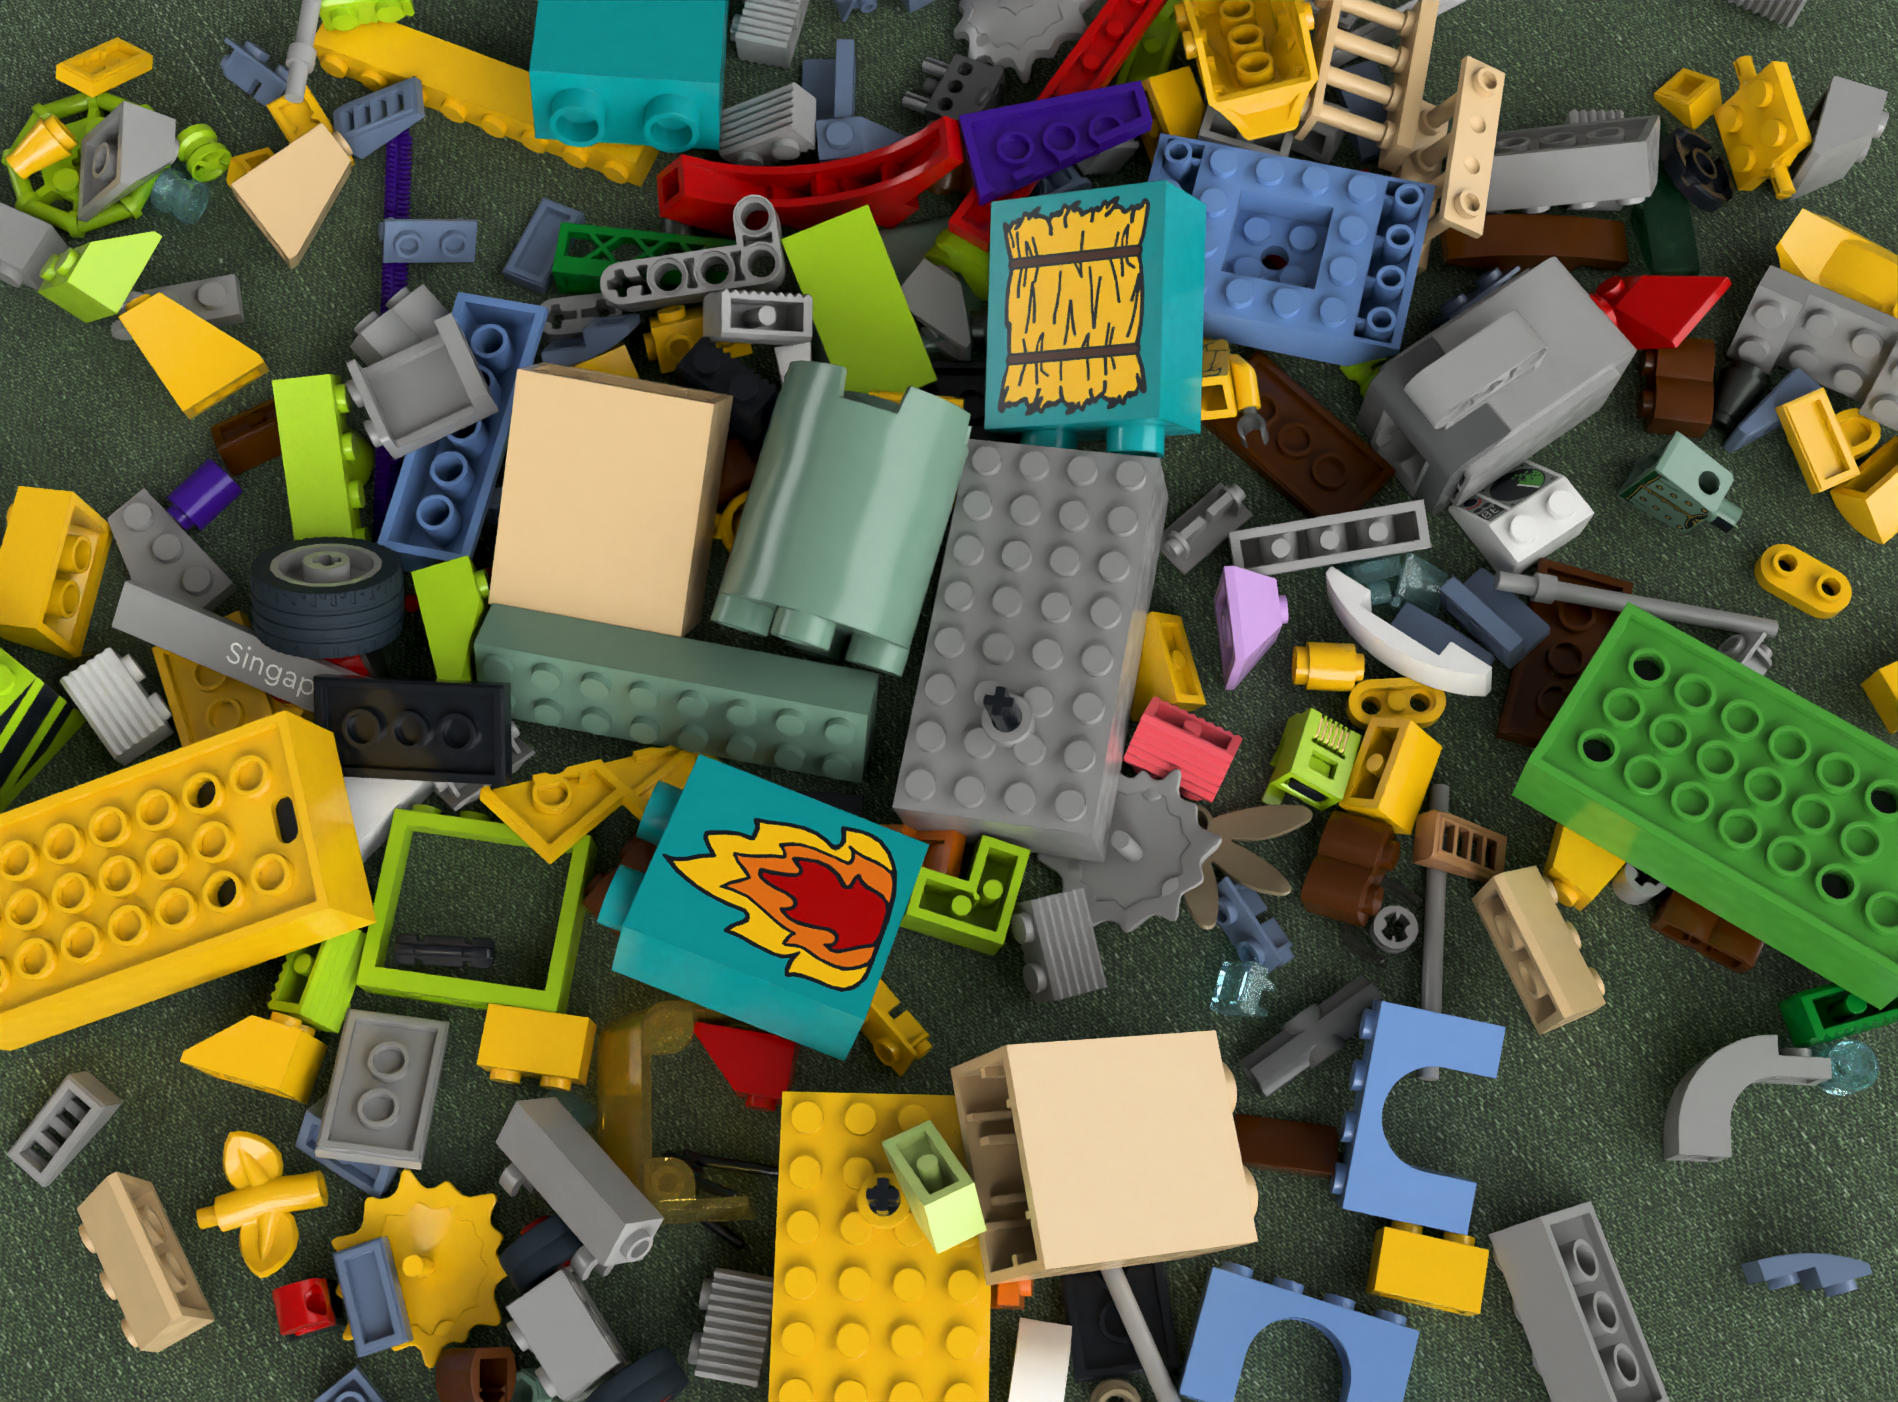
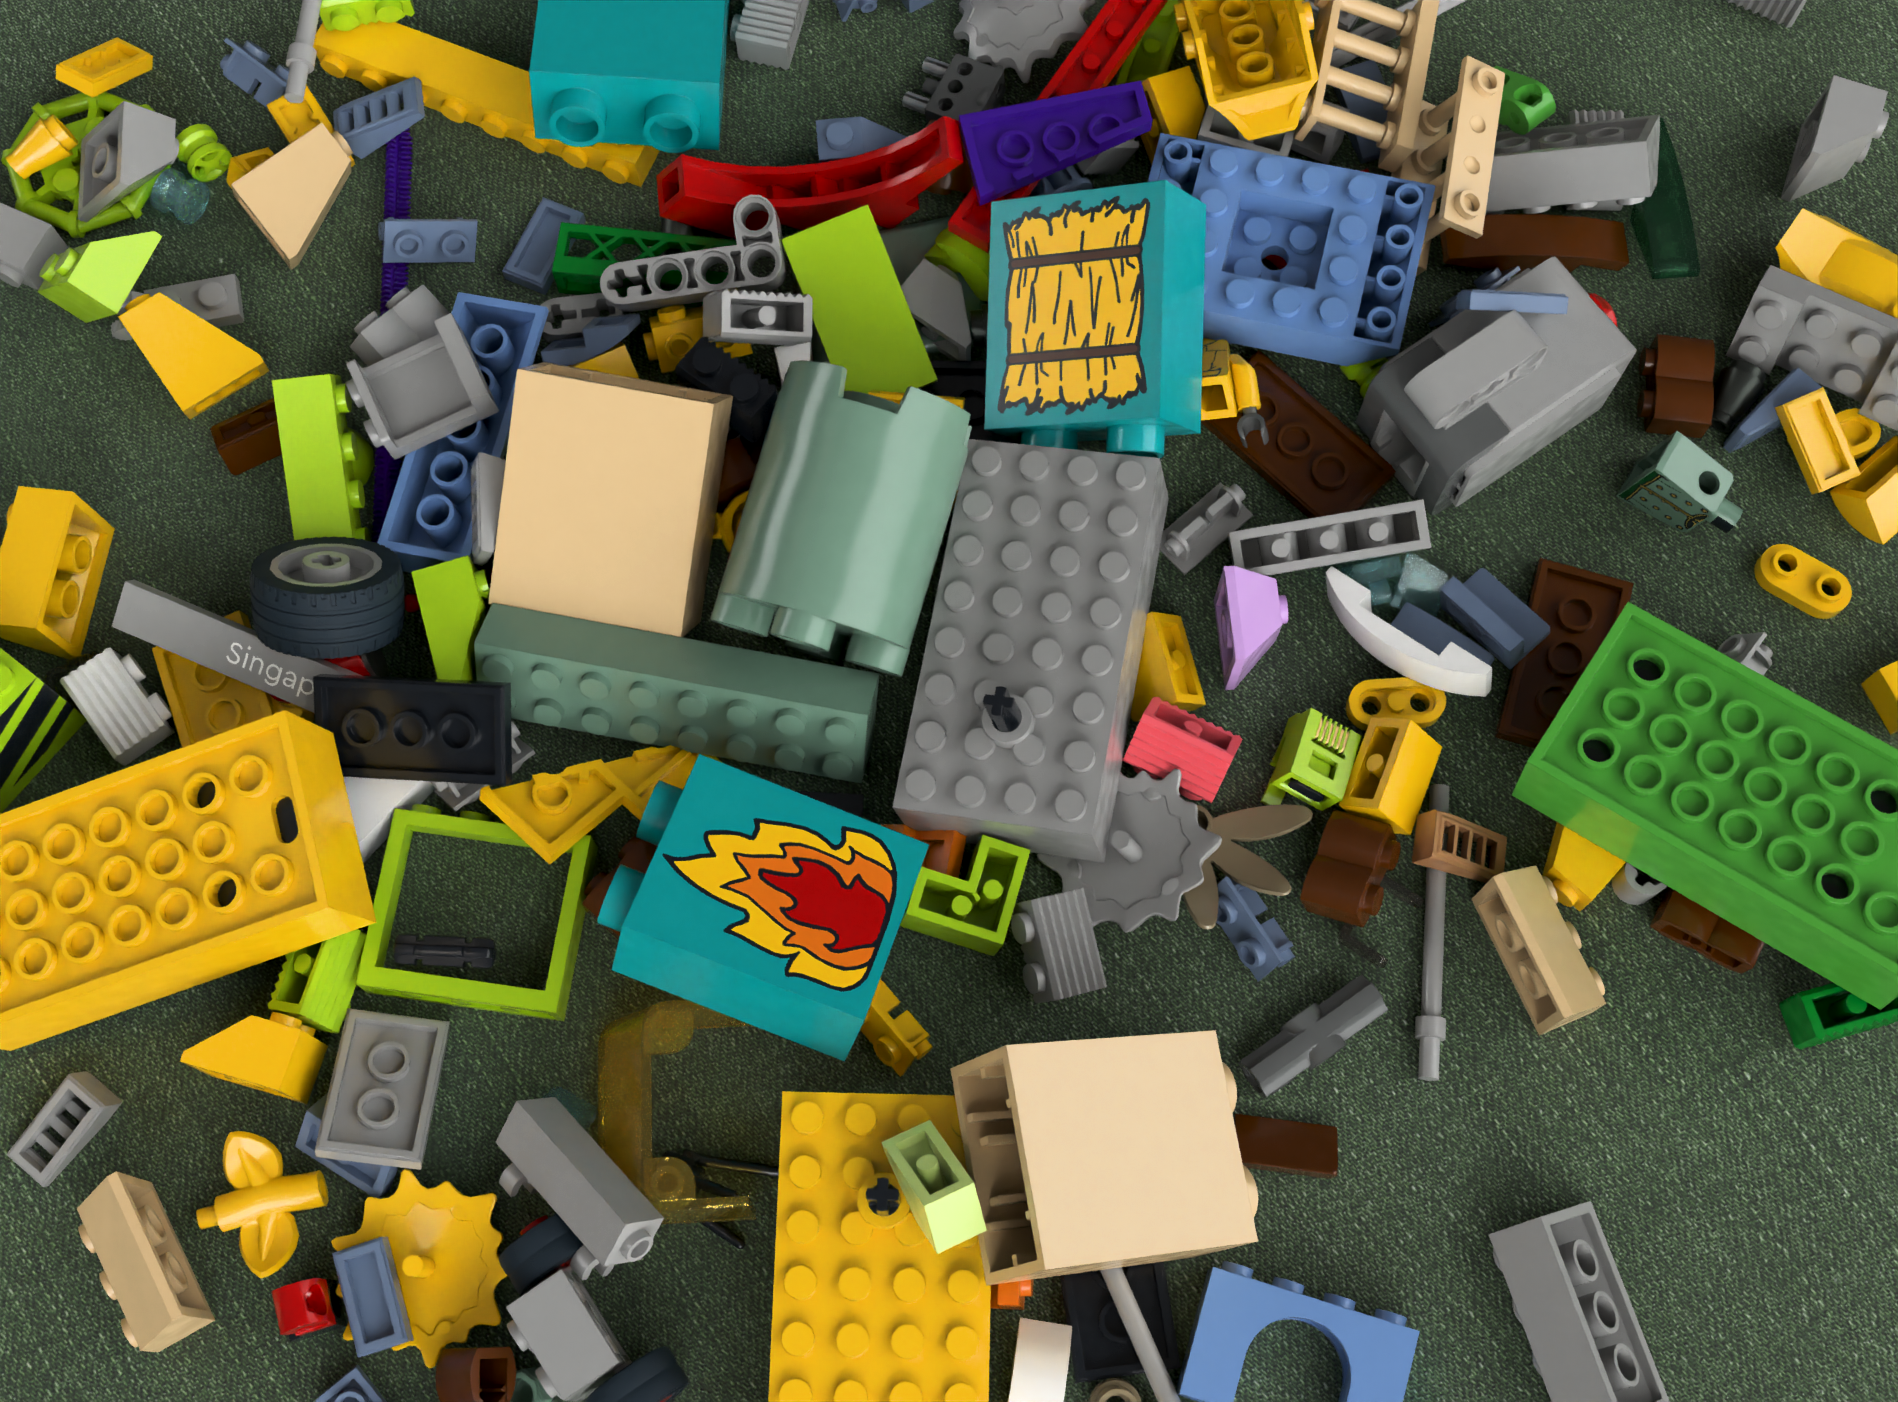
light grey wing [107,488,238,612] -> none
dark purple brick [166,458,243,531] -> none
yellow brick [476,1003,597,1092] -> none
light grey brick [688,1267,774,1388] -> none
red slope [694,1022,800,1112] -> none
light grey brick [719,82,816,166] -> none
sand blue panel [802,39,856,142] -> none
clear light blue tile [1209,961,1276,1017] -> none
yellow brick [1292,642,1365,692] -> none
medium blue arch [1329,999,1506,1235] -> none
yellow brick [1366,1220,1489,1316] -> none
light grey bush [1369,905,1418,954] -> none
white slope [1448,460,1594,574] -> none
light grey bar [1493,571,1779,639] -> none
red slope [1596,275,1732,350] -> none
yellow slope [1654,68,1722,130] -> none
black tile [1659,127,1734,213] -> none
light grey arch [1663,1035,1832,1163] -> none
yellow plate [1713,55,1813,200] -> none
sand blue slope [1741,1253,1873,1297] -> none
clear light blue wheel [1817,1040,1879,1096] -> none
none -> light grey slope [471,452,506,566]
none -> sand blue tile [1456,289,1569,314]
none -> bright green leg [1493,65,1556,135]

